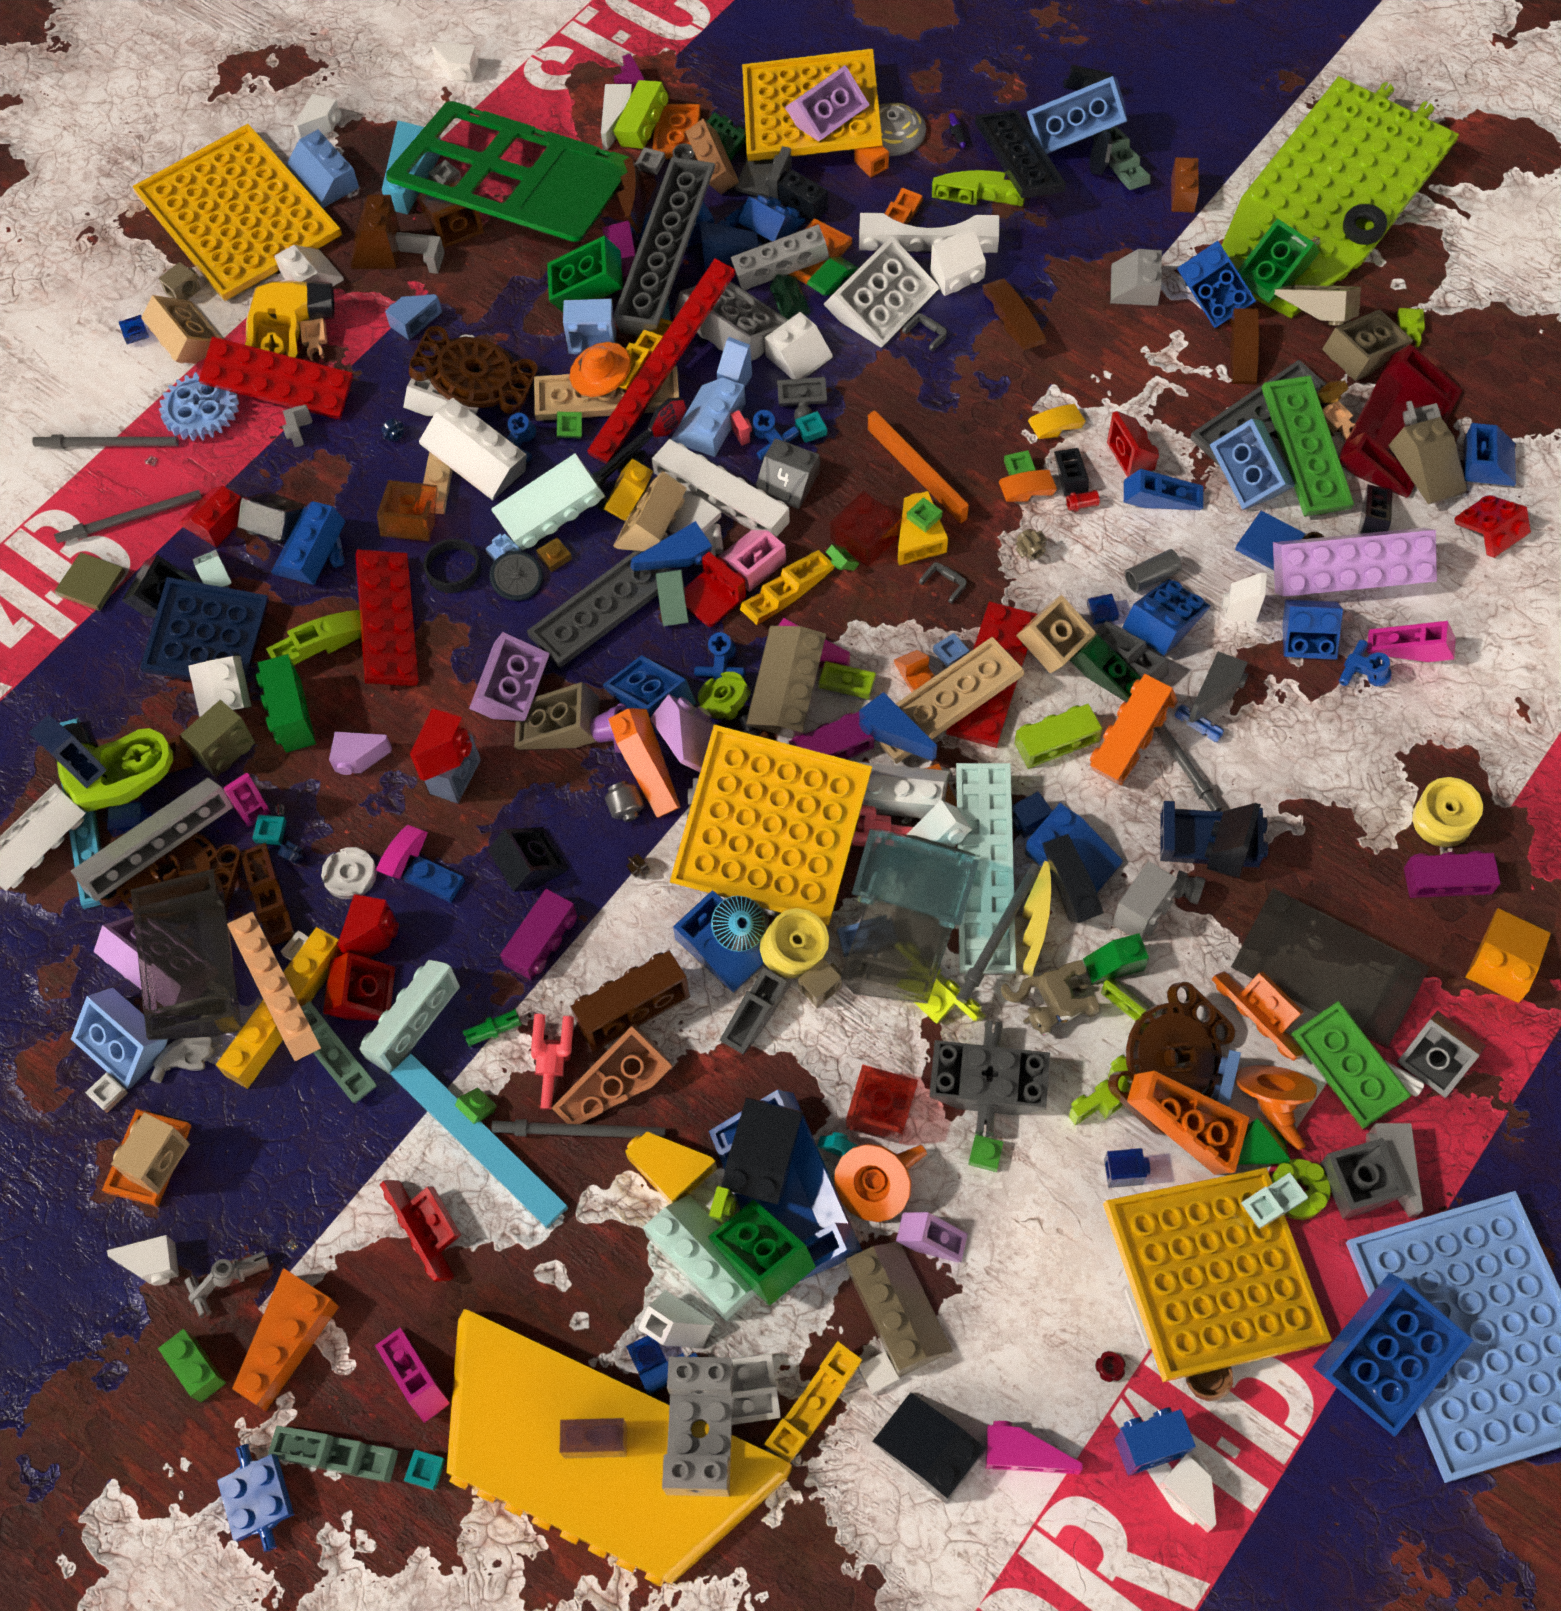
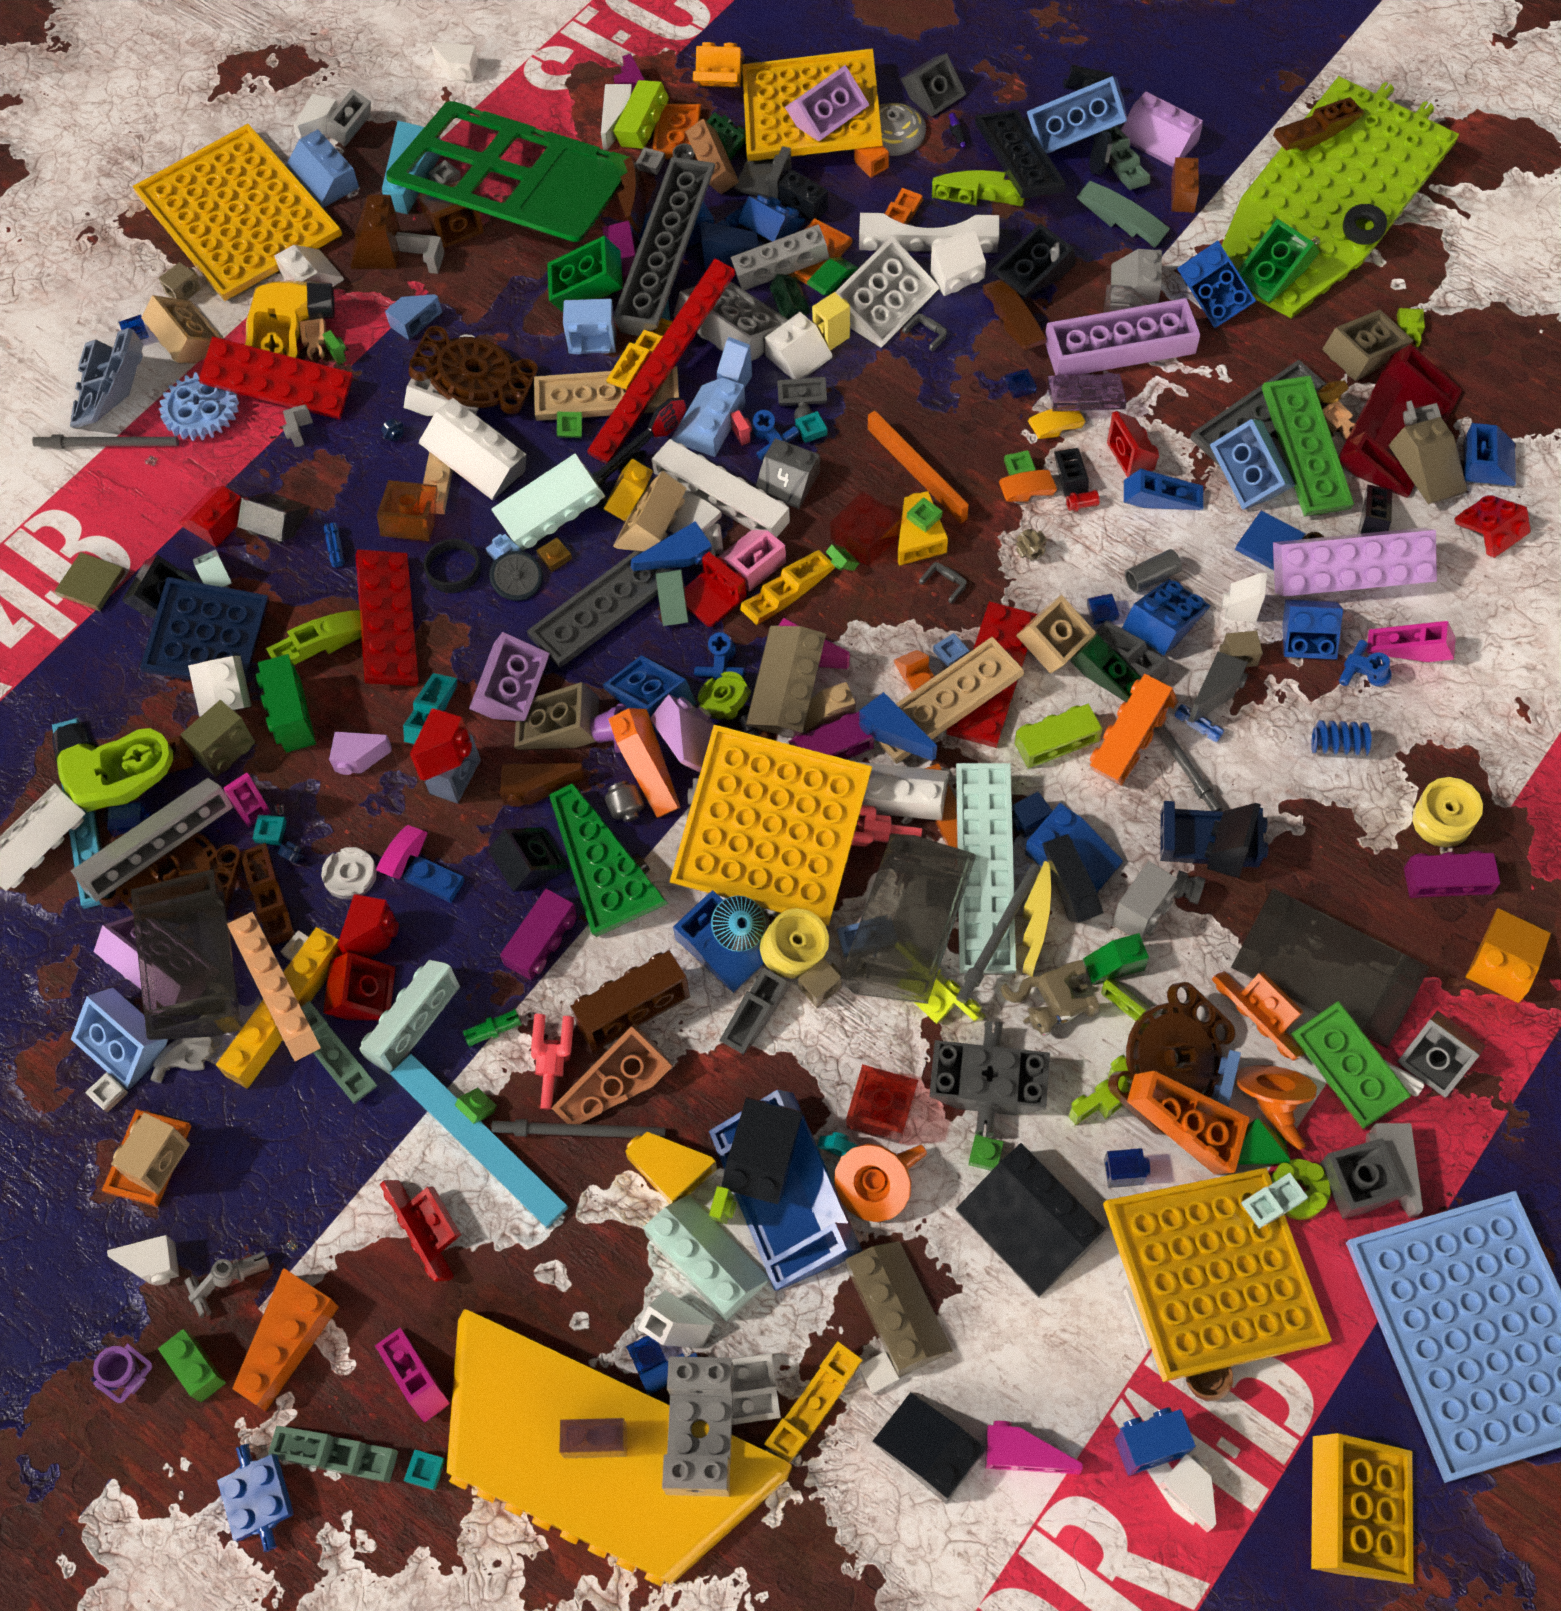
dark blue slope [28,714,107,789] -> none
dark grey bar [54,490,202,543] -> none
blue slope [271,501,346,585] -> none
blue piece [507,413,536,462] -> none
orange piece [569,342,631,397] -> none
green slope [708,1200,816,1306] -> none
lime plate [819,661,876,700] -> none
clear light blue windscreen [852,828,981,929] -> none
lavender slope [896,1212,968,1262] -> none
white slope [905,799,972,848] -> none
dark red plate [1095,1351,1126,1382] -> none
reddish brown slope [1230,308,1259,385] -> none
slope [1274,285,1361,325] -> none
blue slope [1312,1272,1473,1437] -> none
none -> sand blue wedge [70,328,144,428]
none -> medium lavender piece [93,1343,152,1403]
none -> bright green plate [322,330,346,365]
none -> light grey brick [326,89,371,146]
none -> teal slope [403,673,458,744]
none -> reddish brown slope [500,763,585,807]
none -> green wing [549,784,669,937]
none -> light orange bracket [693,42,744,87]
none -> tan slope [804,682,856,733]
none -> light yellow brick [812,292,850,350]
none -> dark grey slope [901,53,966,116]
none -> black slope [956,1143,1106,1298]
none -> black slope [991,223,1076,298]
none -> clear blue plate [1005,368,1037,399]
none -> lavender brick [1045,298,1200,379]
none -> clear purple plate [1047,373,1127,411]
none -> sand green slope [1076,181,1170,248]
none -> clear slope [1103,284,1151,313]
none -> lavender slope [1121,92,1203,167]
none -> dark tan brick [1219,630,1263,667]
none -> reddish brown slope [1273,97,1364,152]
none -> blue piece [1311,720,1372,756]
none -> yellow slope [1311,1433,1414,1584]

